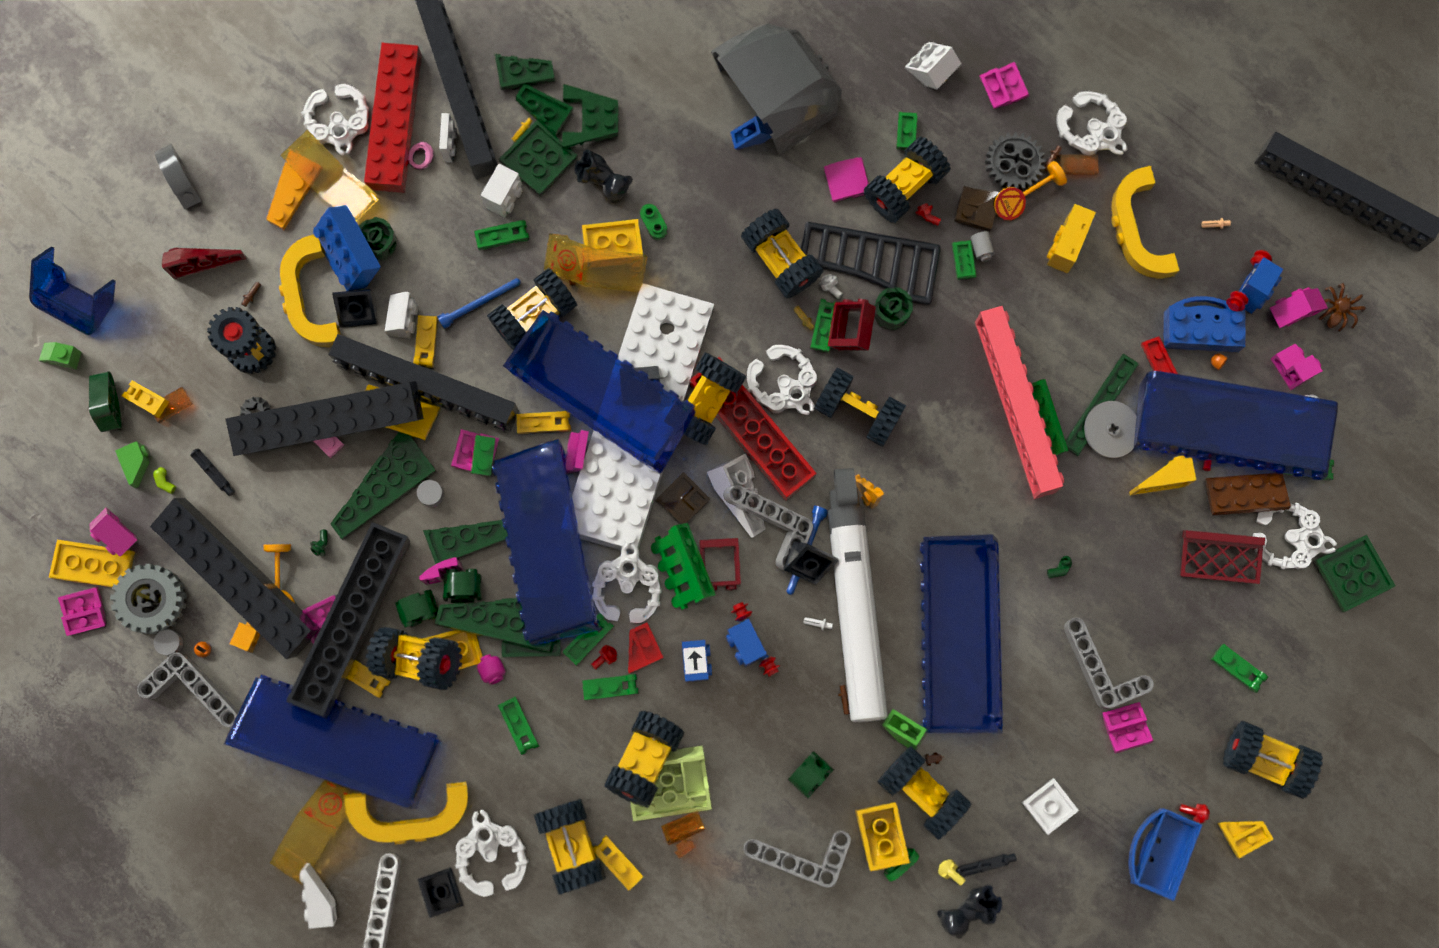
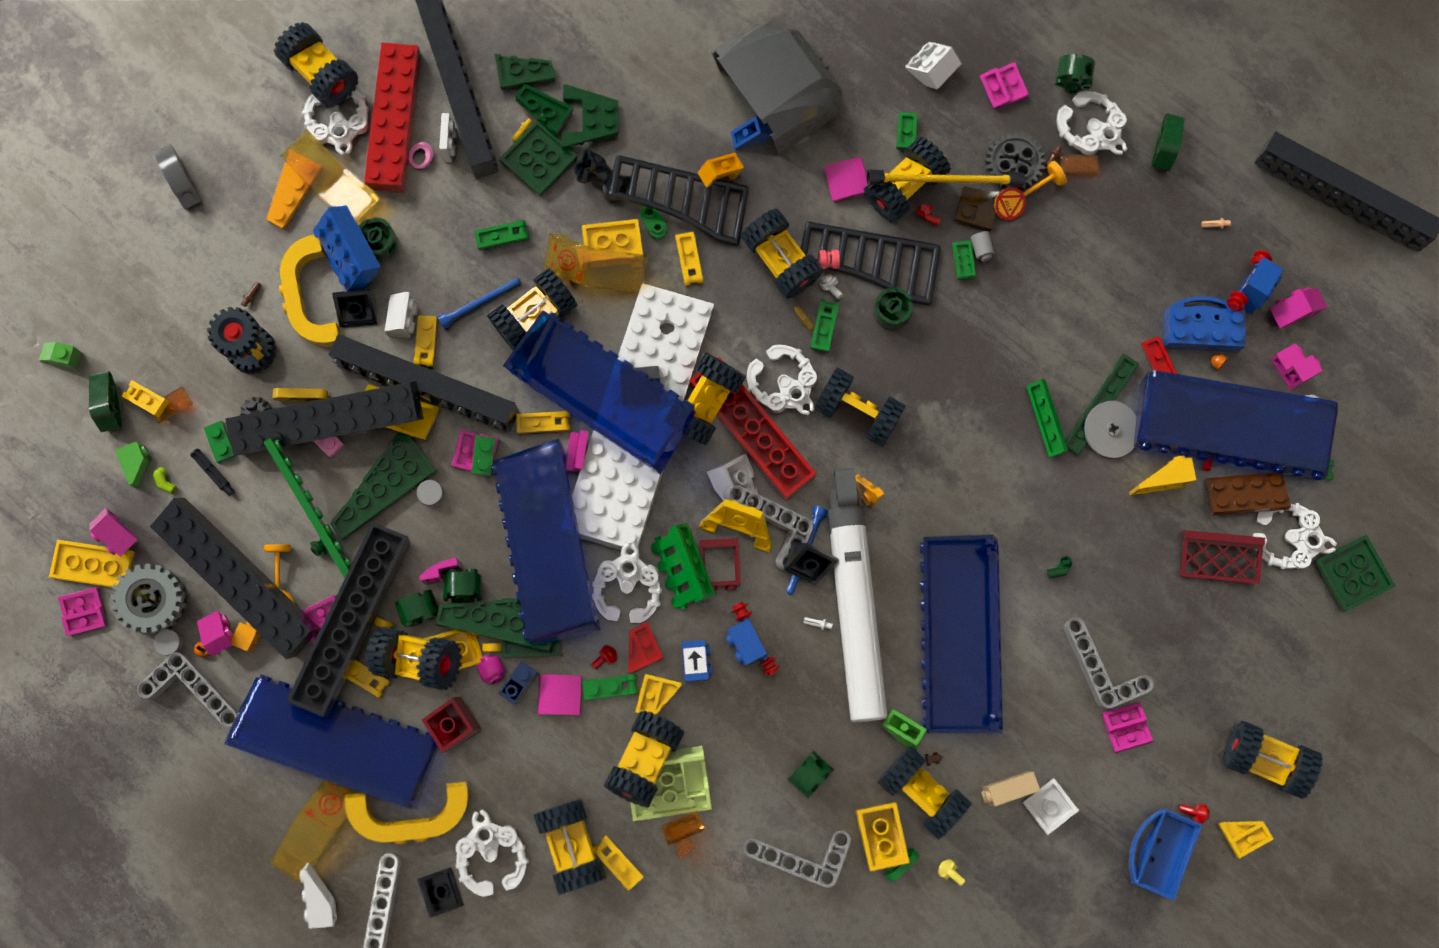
clear blue windscreen [29,246,116,335] -> none
dark red wedge [161,248,247,279] -> none
dark green wing [423,520,510,564] -> none
white brick [481,164,523,218] -> none
green plate [498,697,539,755] -> none
green plate [563,613,614,666] -> none
dark brown plate [655,472,710,524] -> none
dark red window [828,299,876,351] -> none
reddish brown piece [838,685,850,715] -> none
black animal [937,885,1002,938] -> none
black piece [956,853,1017,877] -> none
coral brick [975,306,1064,499] -> none
yellow piece [1046,204,1096,274] -> none
yellow arch [1111,166,1179,278] -> none
green plate [1211,644,1268,693] -> none
reddish brown animal [1319,283,1366,332] -> none
none -> dark pink brick [197,610,234,656]
none -> green plate [204,421,236,464]
none -> green plate [264,438,352,577]
none -> yellow beam [272,388,329,402]
none -> black plate [274,22,359,108]
none -> yellow tile [374,616,395,628]
none -> dark red slope [422,697,481,753]
none -> yellow tile [482,643,502,652]
none -> dark blue slope [498,661,539,705]
none -> dark pink slope [538,674,581,716]
none -> black bar [609,155,749,245]
none -> yellow wing [635,674,682,714]
none -> yellow plate [675,232,703,286]
none -> light orange panel [697,153,744,187]
none -> yellow wing [699,499,772,553]
none -> coral wheel [819,249,840,269]
none -> yellow hose [866,170,1025,188]
none -> tan brick [981,771,1040,806]
none -> dark green brick [1055,54,1095,94]
none -> dark green beam [1151,113,1185,172]

